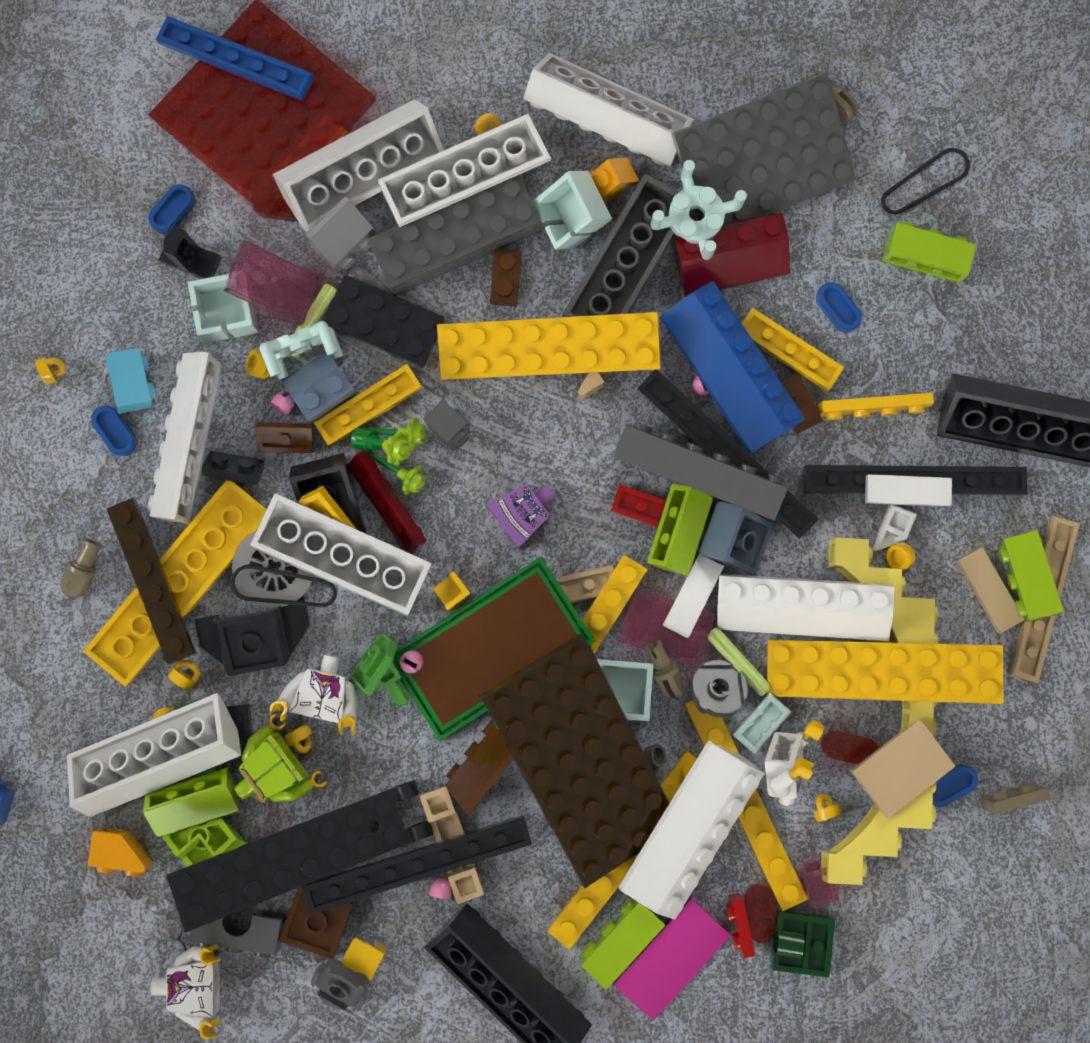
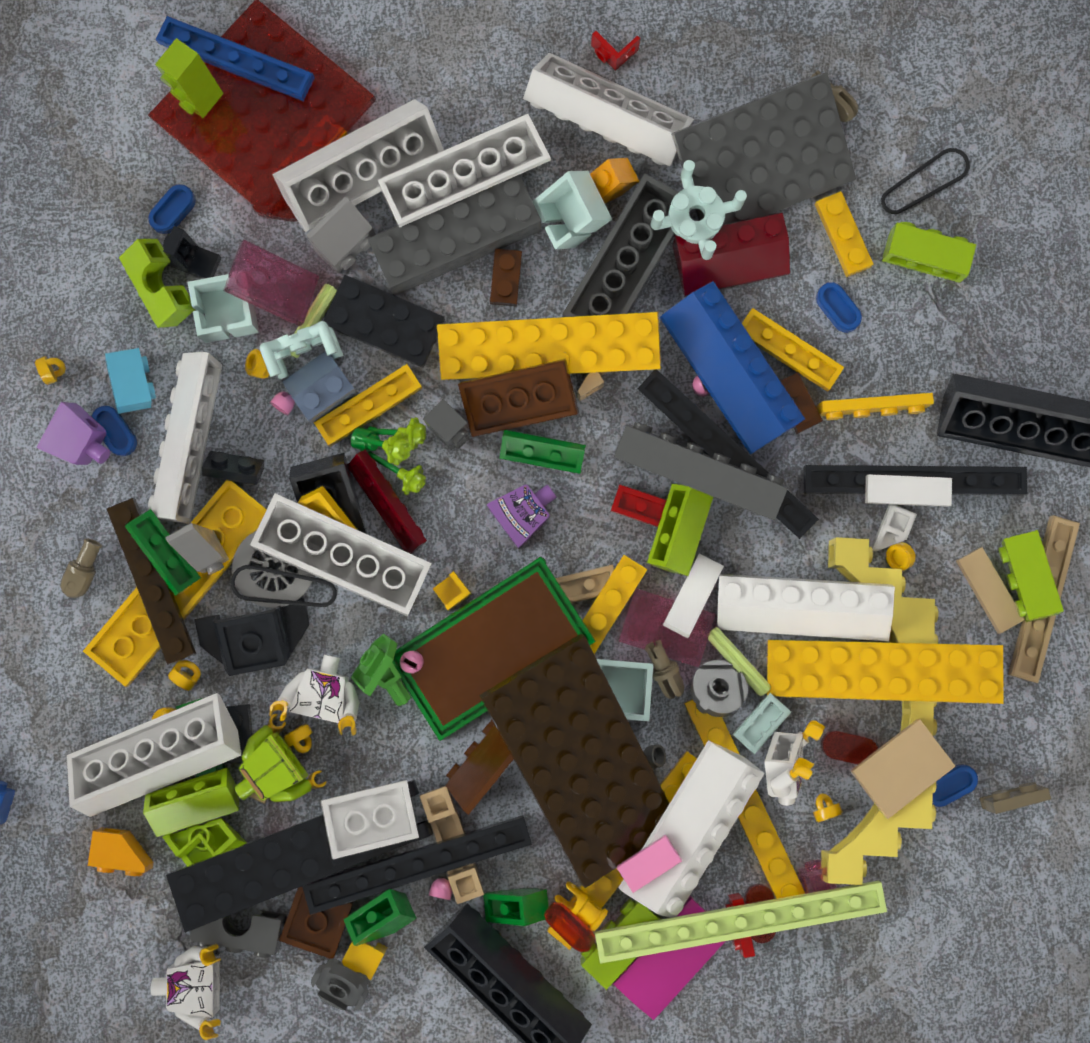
reddish brown plate [256,422,315,453] -> none
yellow tile [474,113,503,135] -> none
sand blue slope [699,501,774,576] -> none
dark green plate [770,910,835,978] -> none
none -> medium lavender torso [37,402,110,465]
none -> lime arch [119,239,195,328]
none -> green plate [125,509,201,596]
none -> lime brick [155,38,223,118]
none -> light grey slope [165,523,229,575]
none -> white plate [320,780,419,859]
none -> green slope [343,889,417,946]
none -> reddish brown tile [458,359,579,437]
none -> green slope [483,888,550,926]
none -> green plate [499,430,586,474]
none -> clear red tile [544,902,595,952]
none -> yellow piece [555,881,608,932]
none -> red bracket [591,31,641,71]
none -> yellowish green plate [595,881,887,963]
none -> bright pink tile [617,834,682,893]
none -> yellow plate [814,191,874,277]

